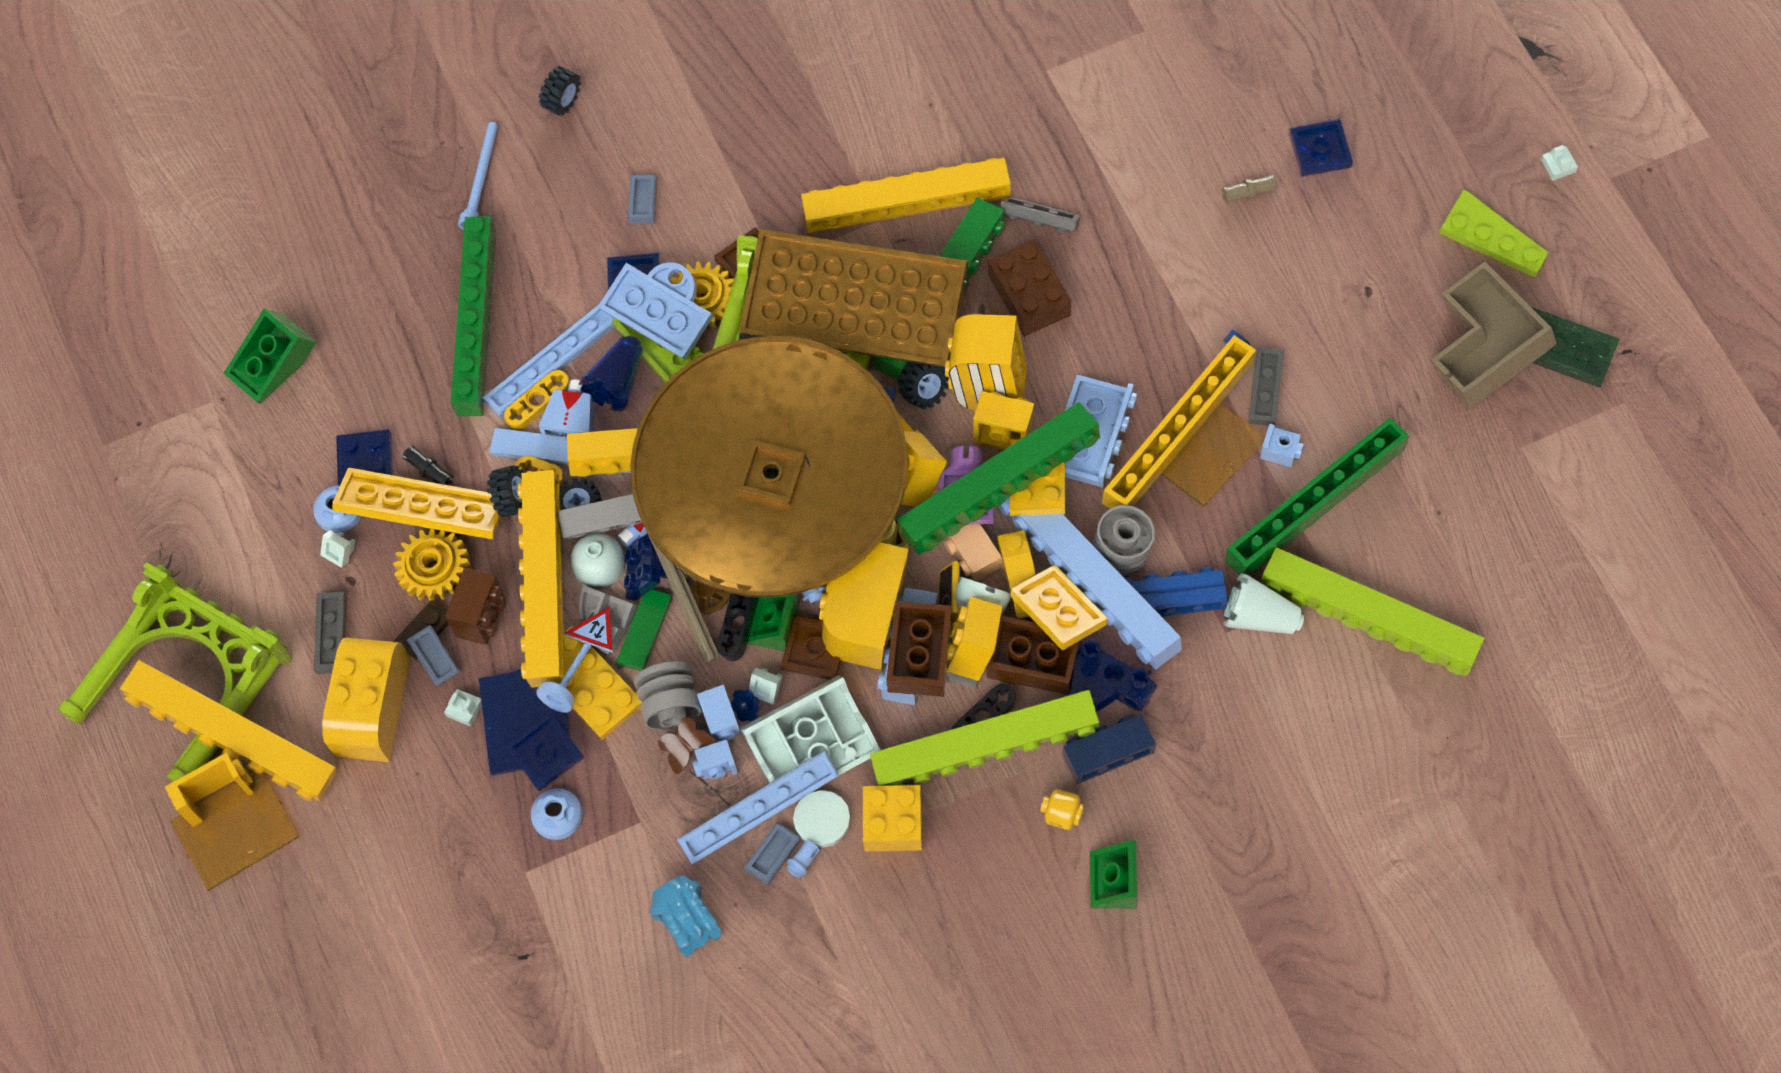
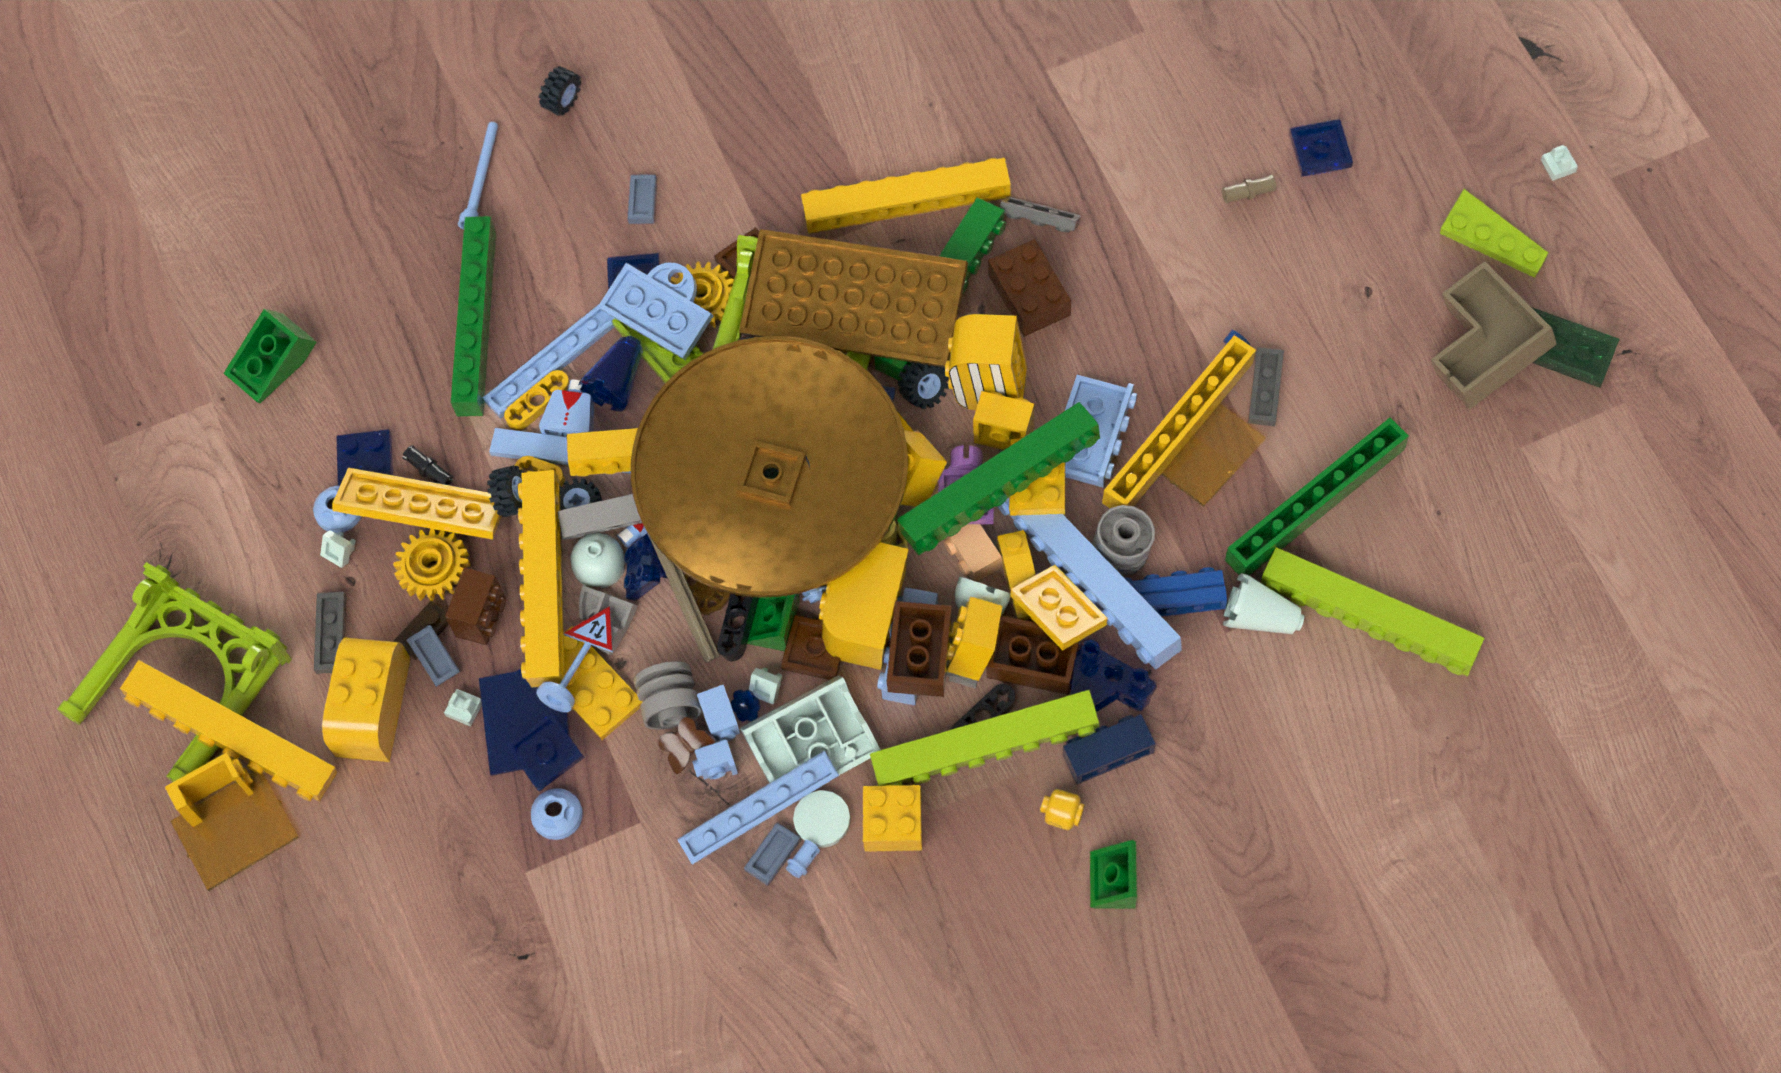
green tile [616,588,673,671] -> none
dark azure piece [649,875,722,957] -> none
slope [938,561,960,623] -> none
light blue brick [1260,424,1304,468] -> none

